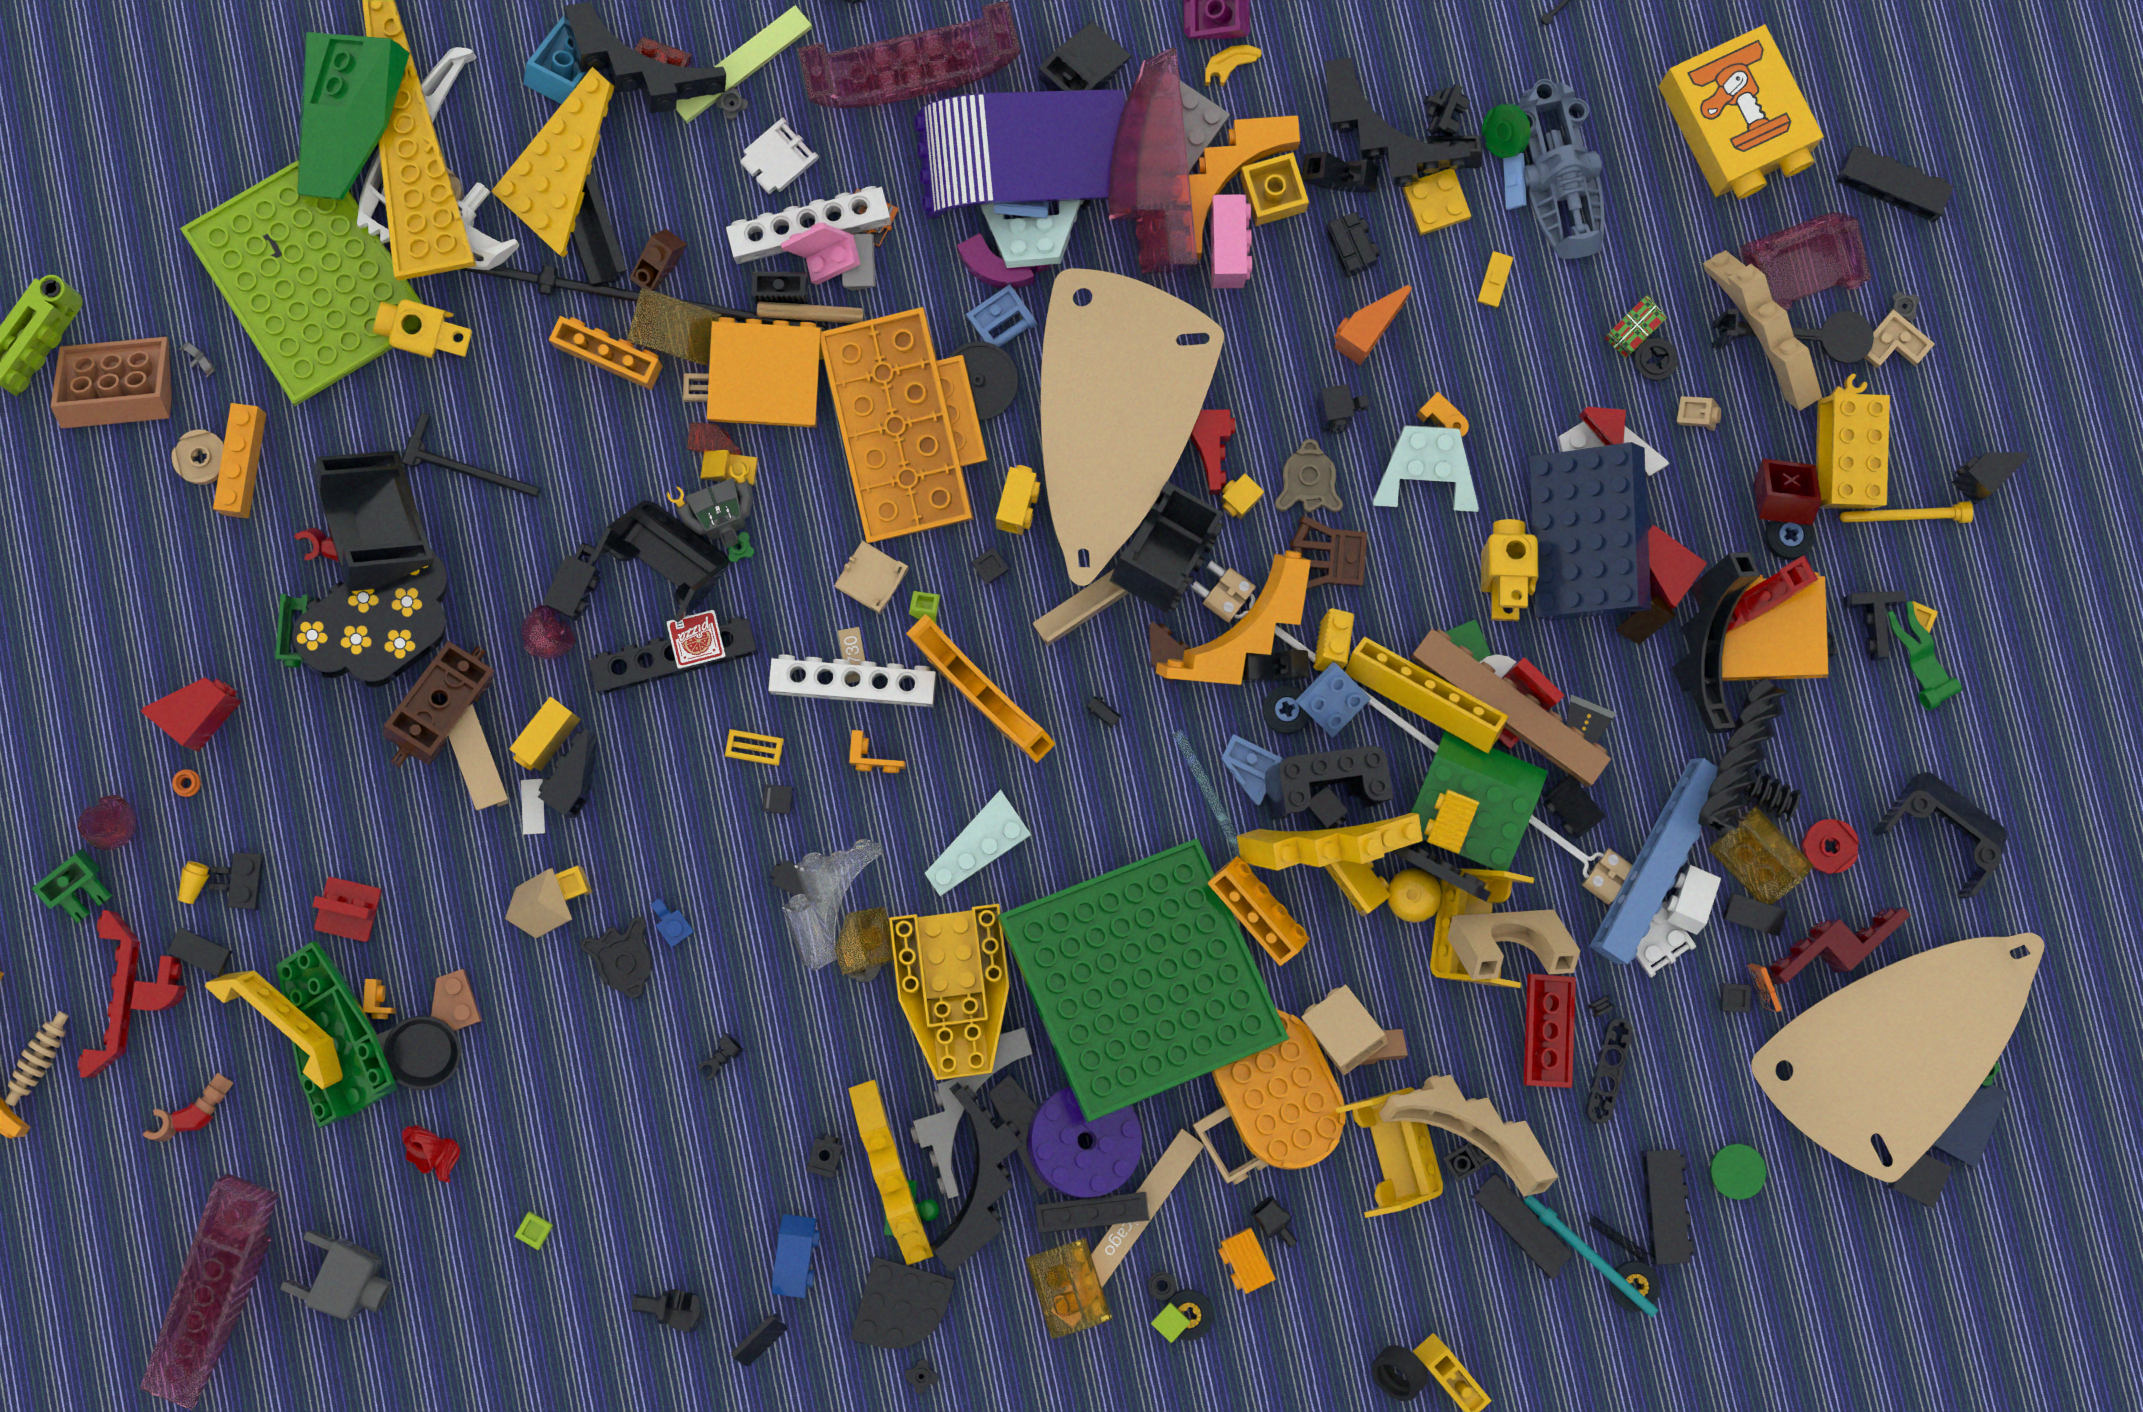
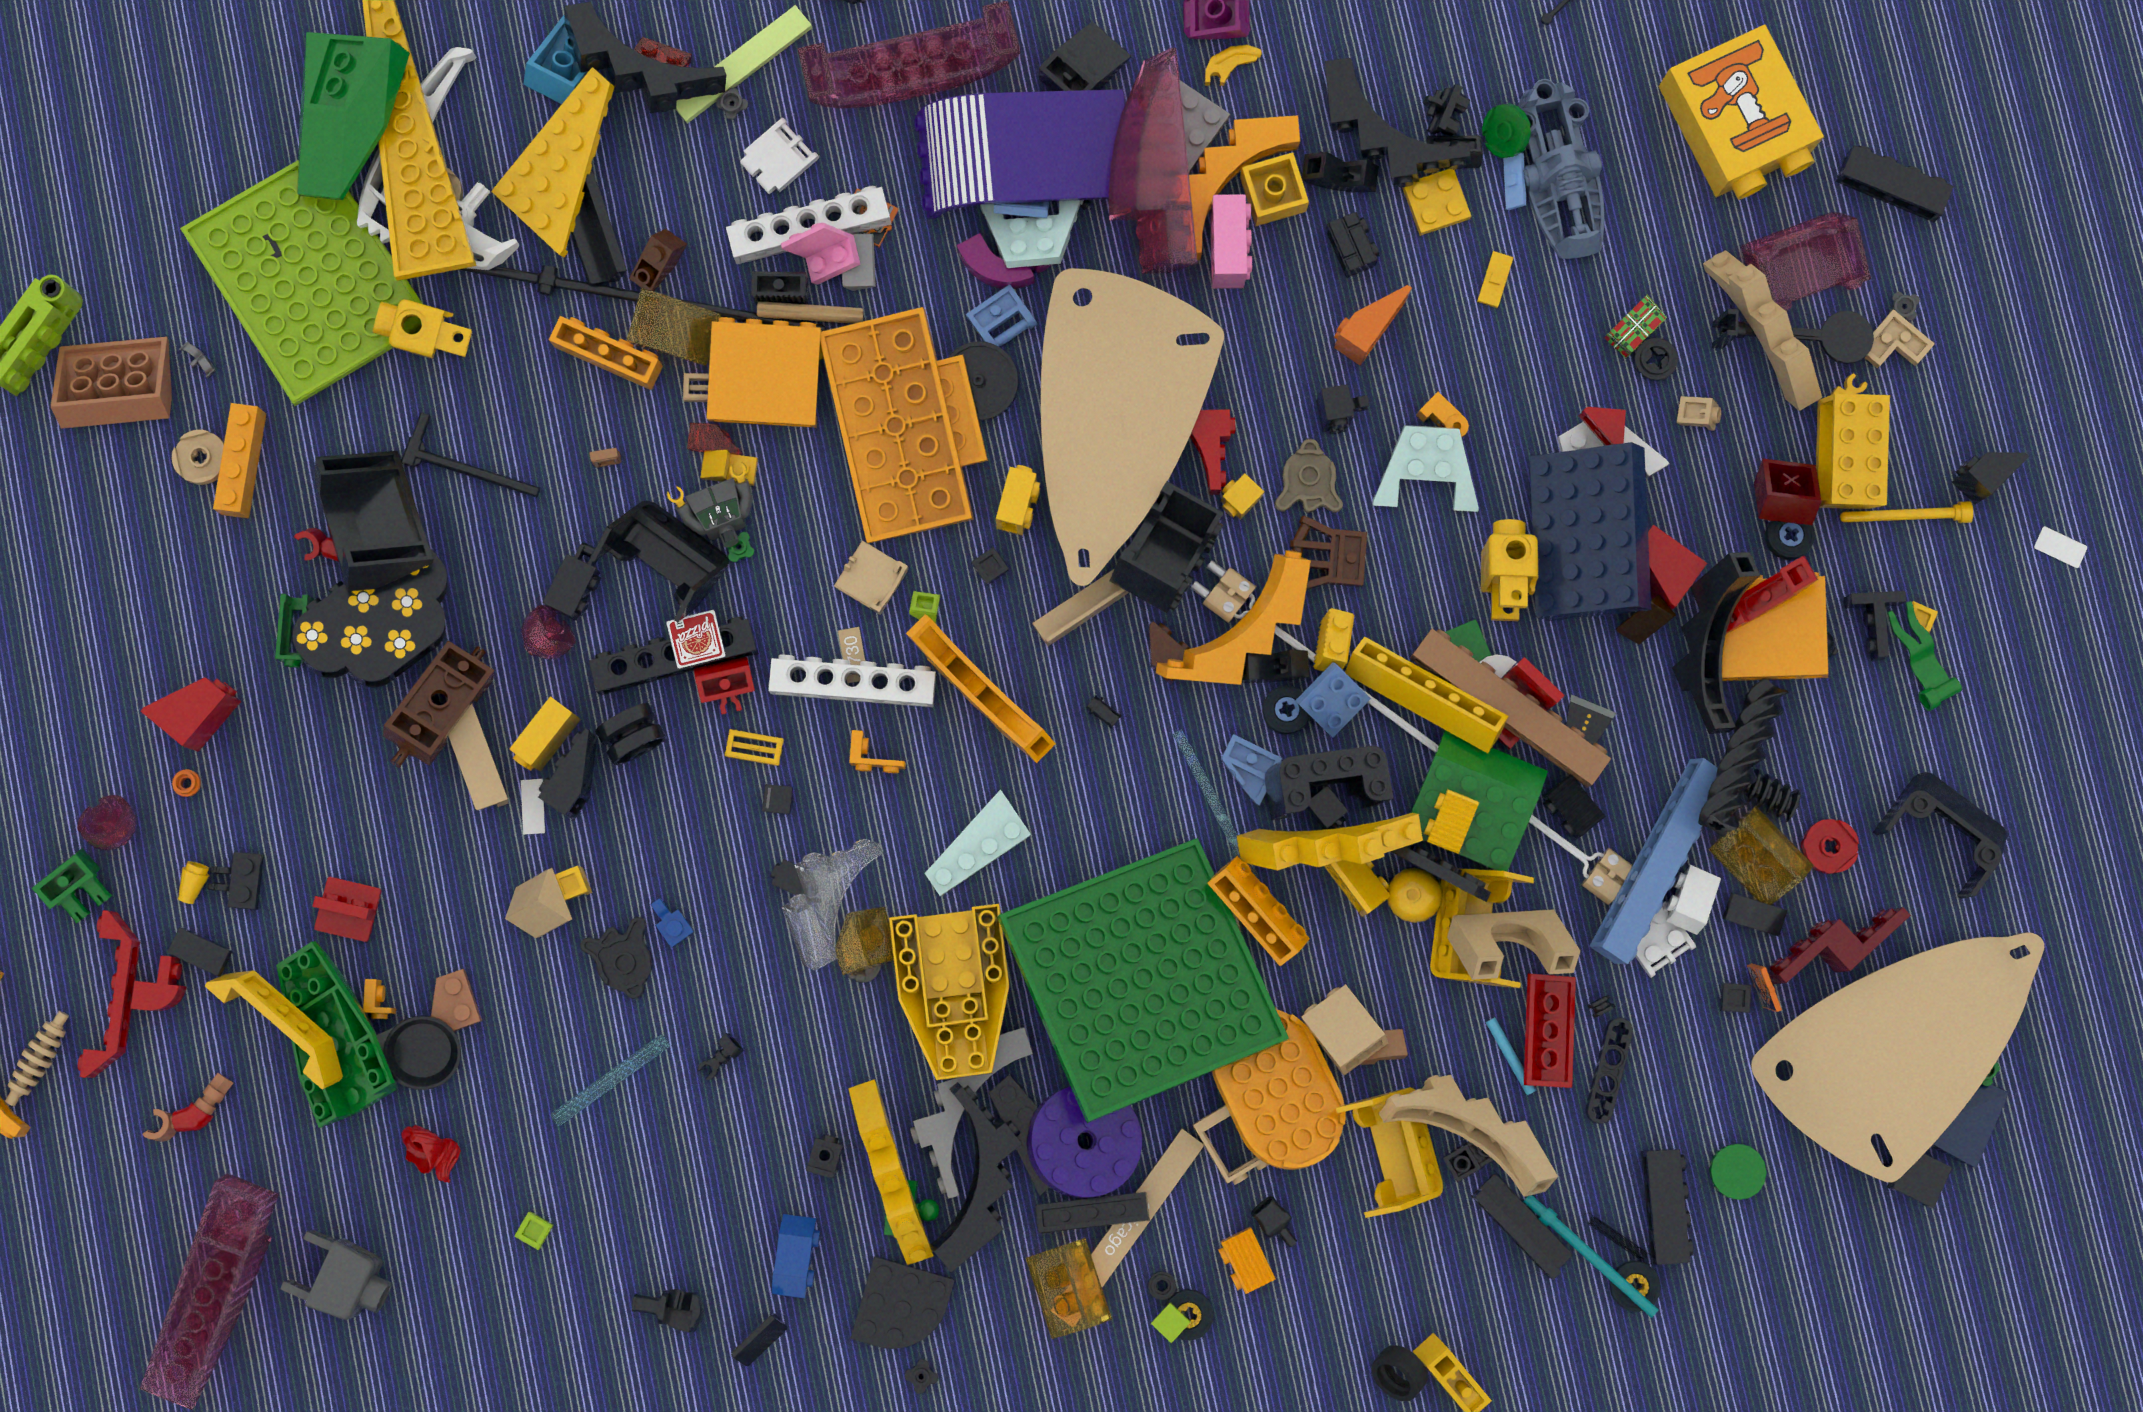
none -> clear light blue axle [550,1035,670,1125]
none -> medium nougat tile [589,448,622,468]
none -> black wheel [595,703,667,766]
none -> red brick [694,657,755,714]
none -> medium azure bar [1485,1017,1536,1095]
none -> white sticker [2034,526,2087,568]

